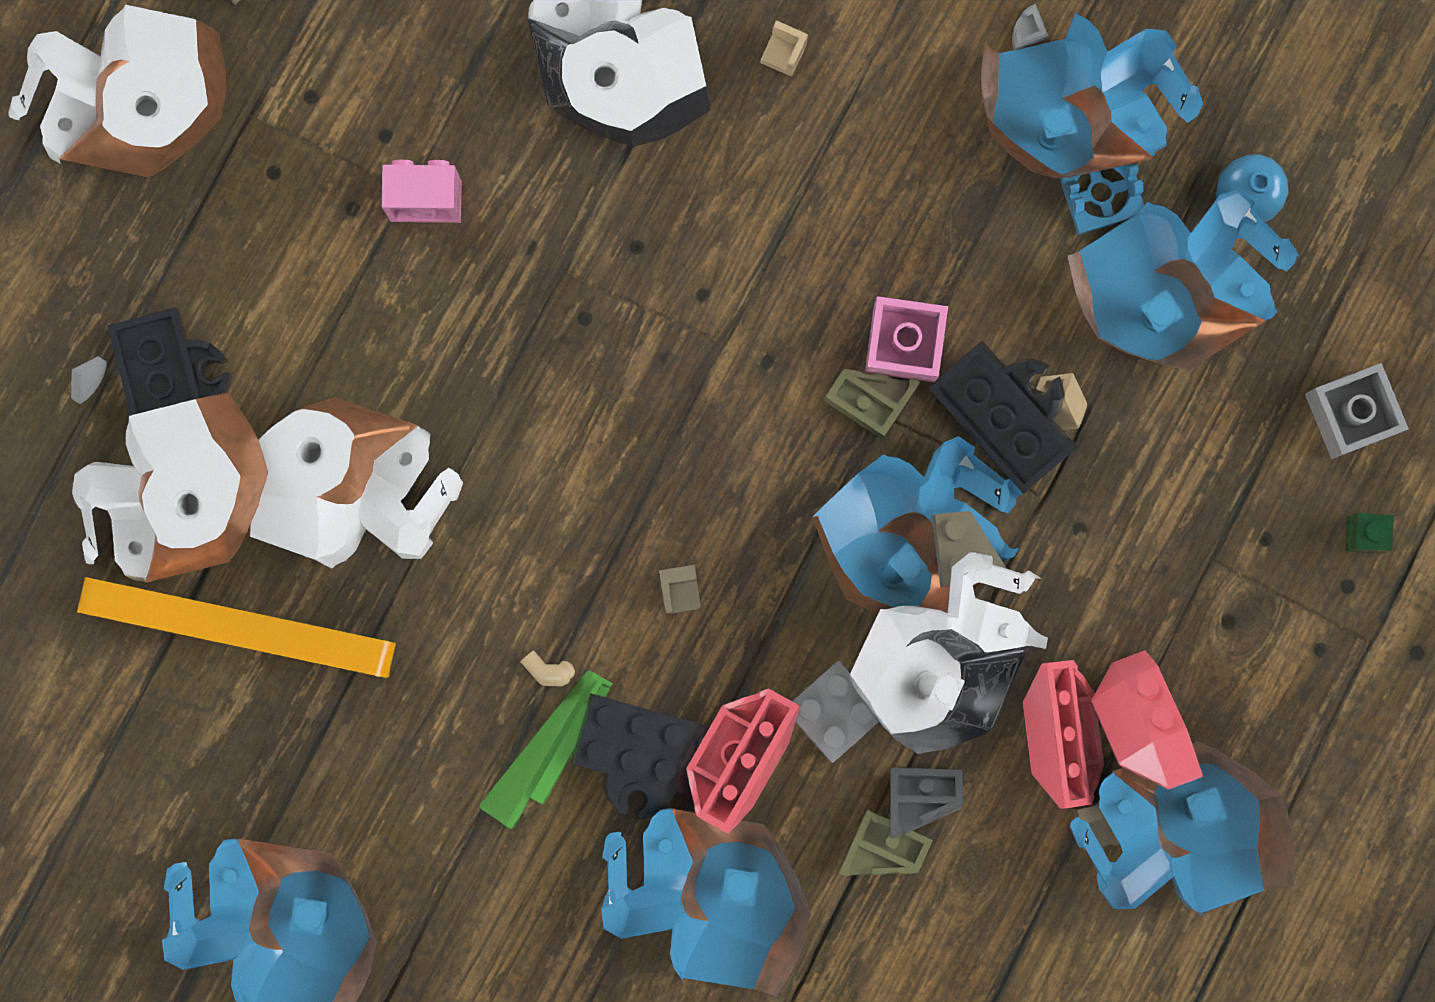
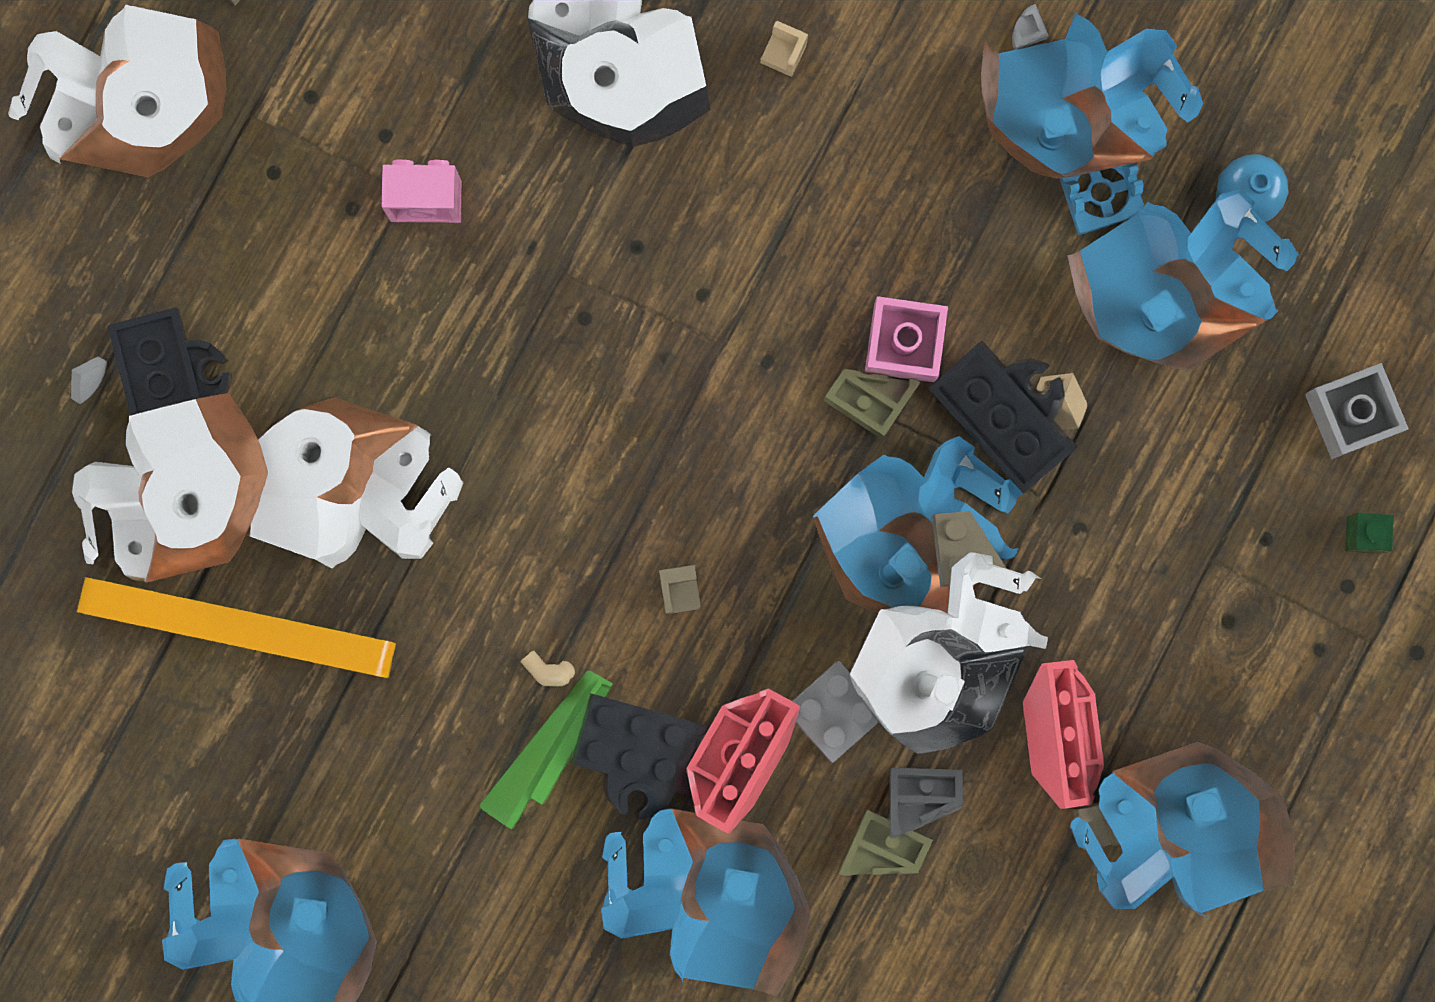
coral wedge [1091,650,1203,790] -> none

